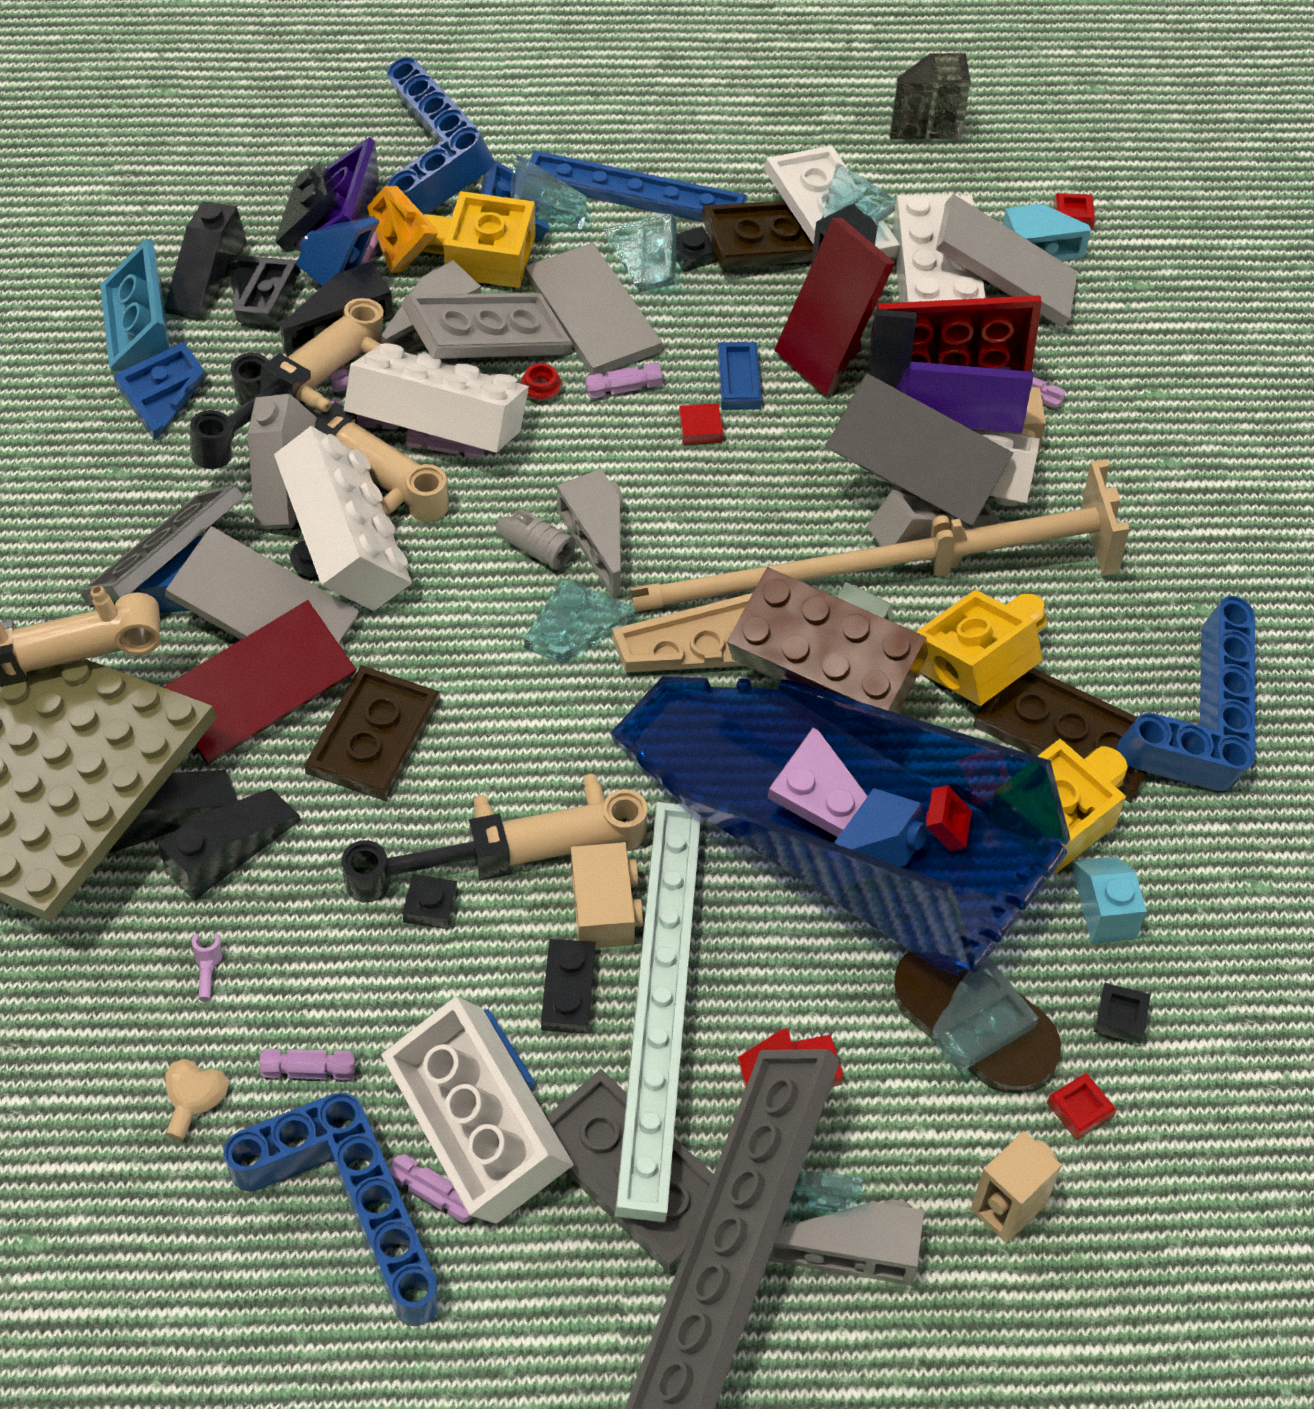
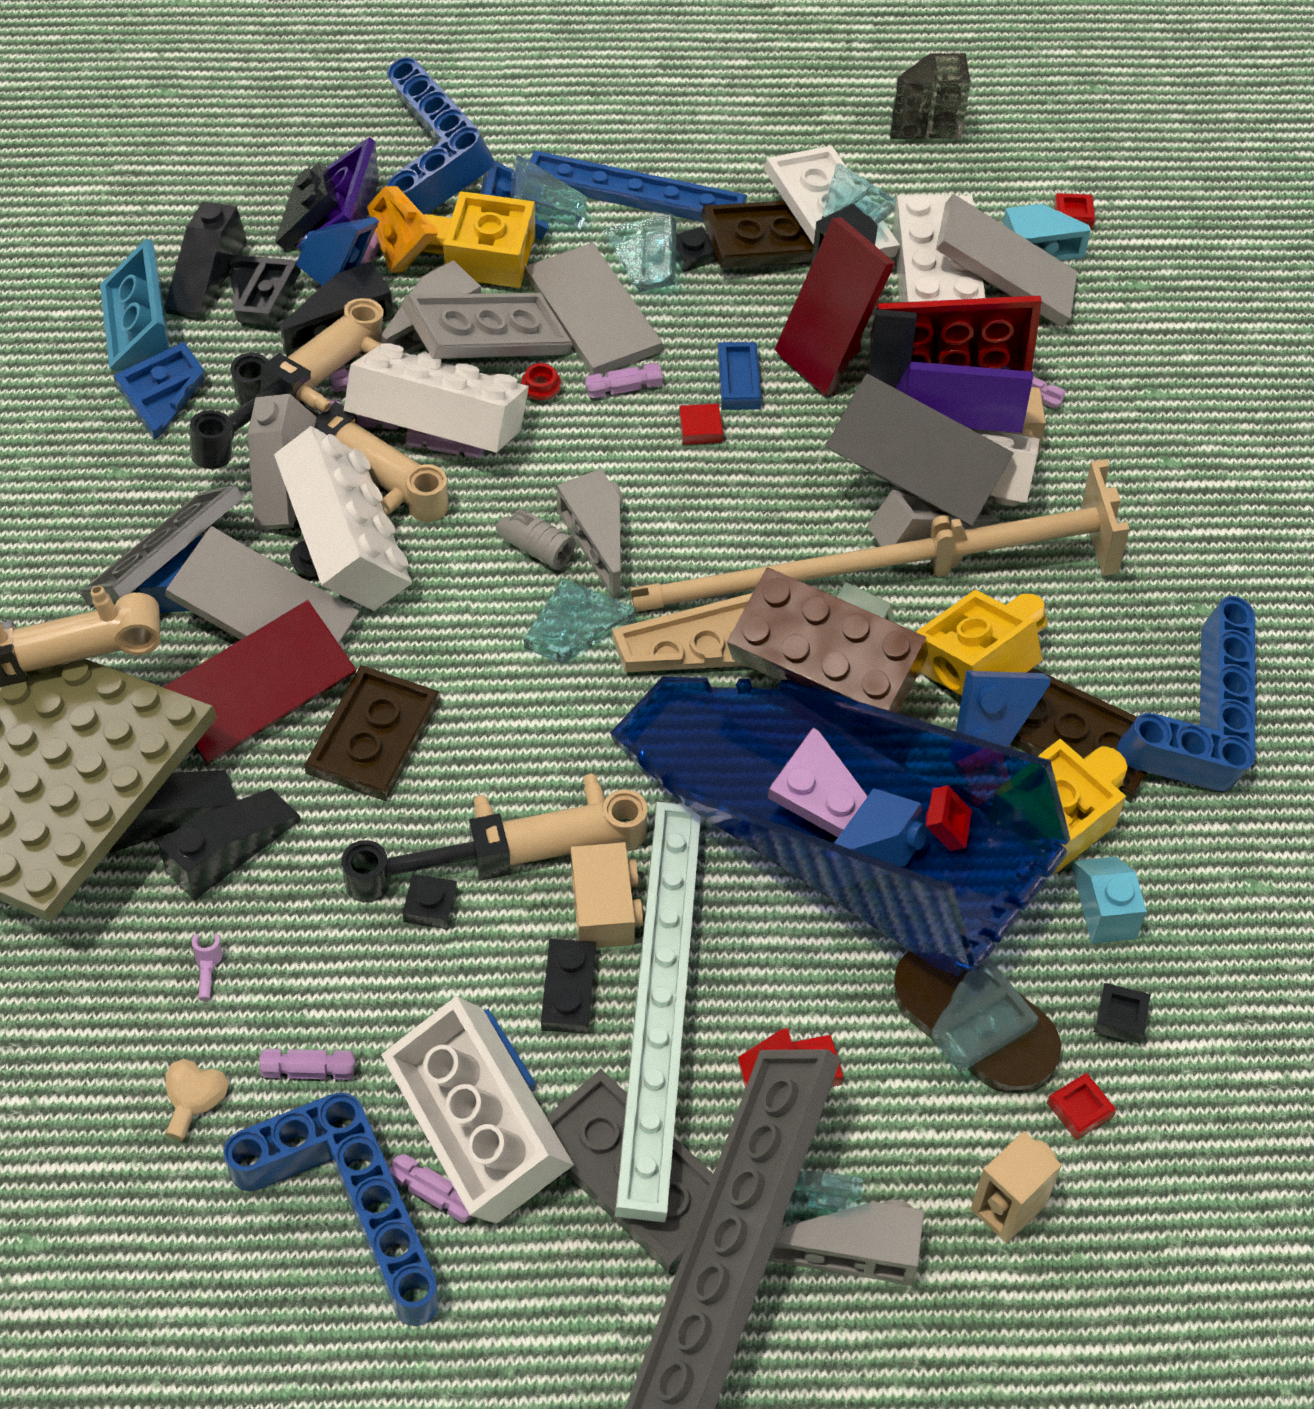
none -> blue wing [952,671,1051,761]

